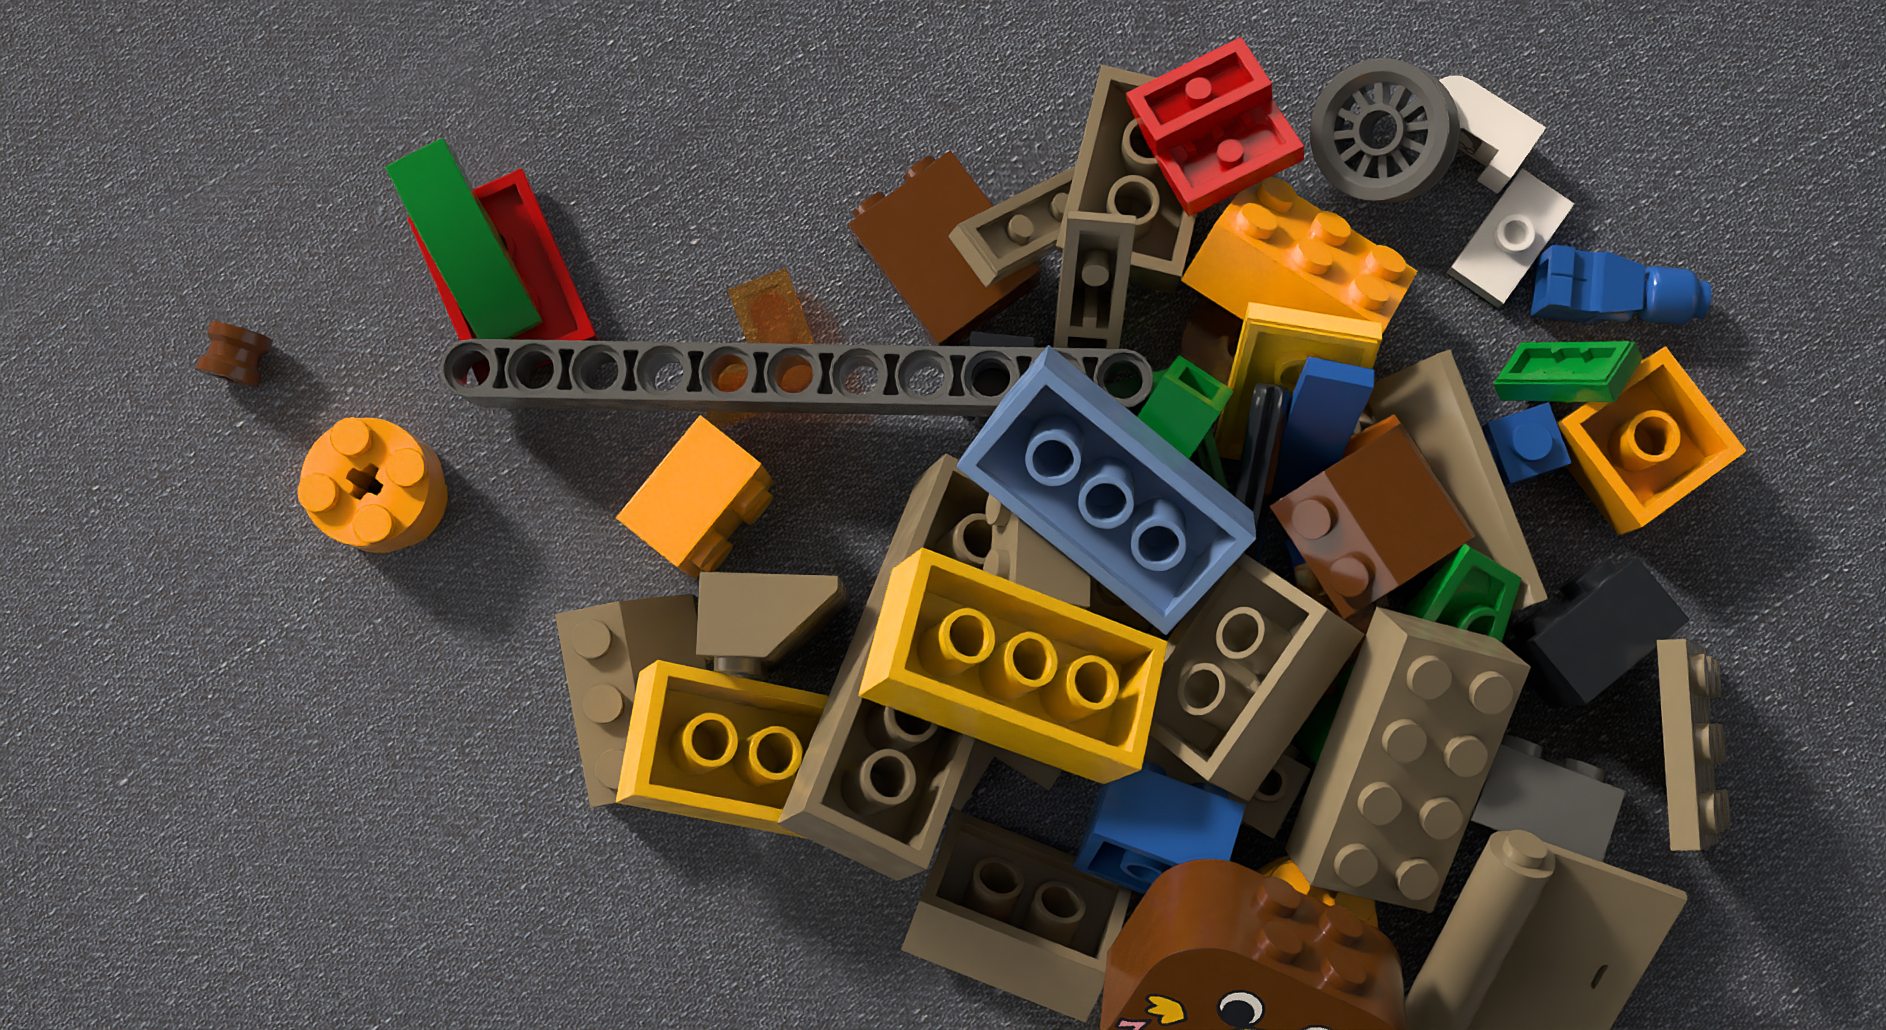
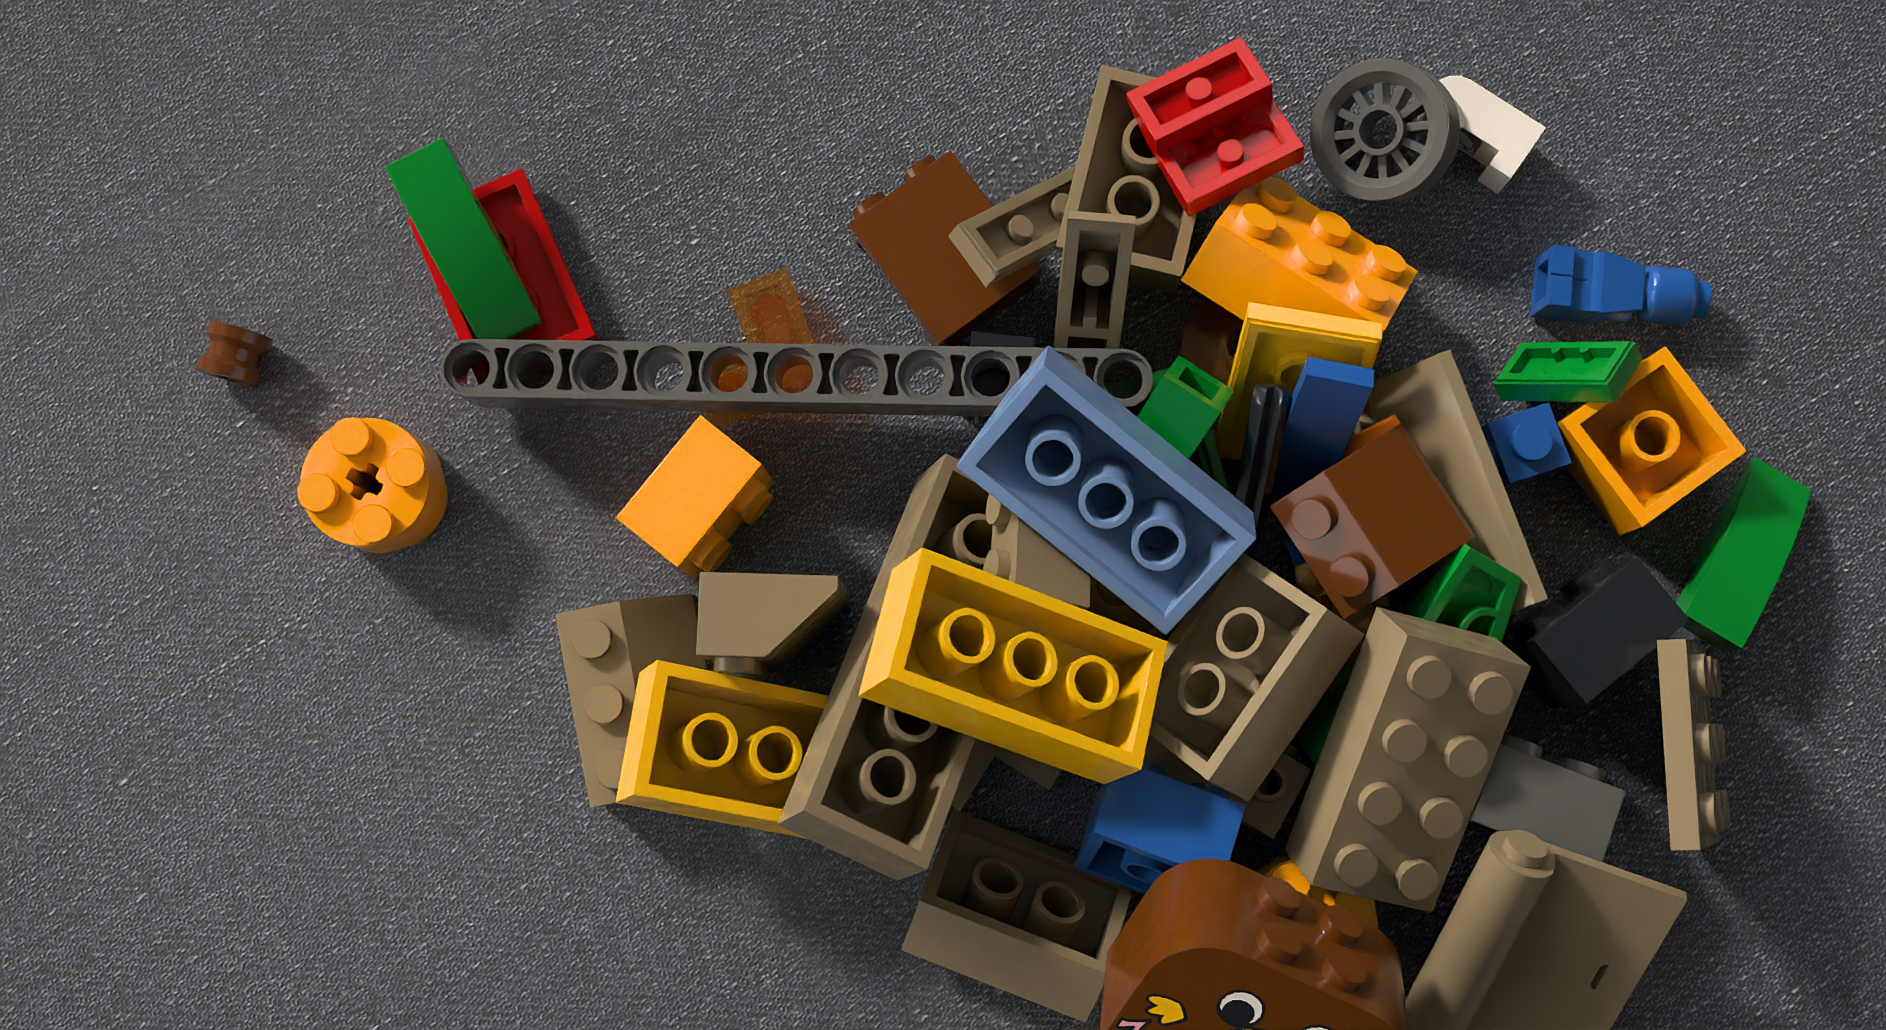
white plate [1447,168,1574,308] -> none
none -> green slope [1676,457,1811,652]

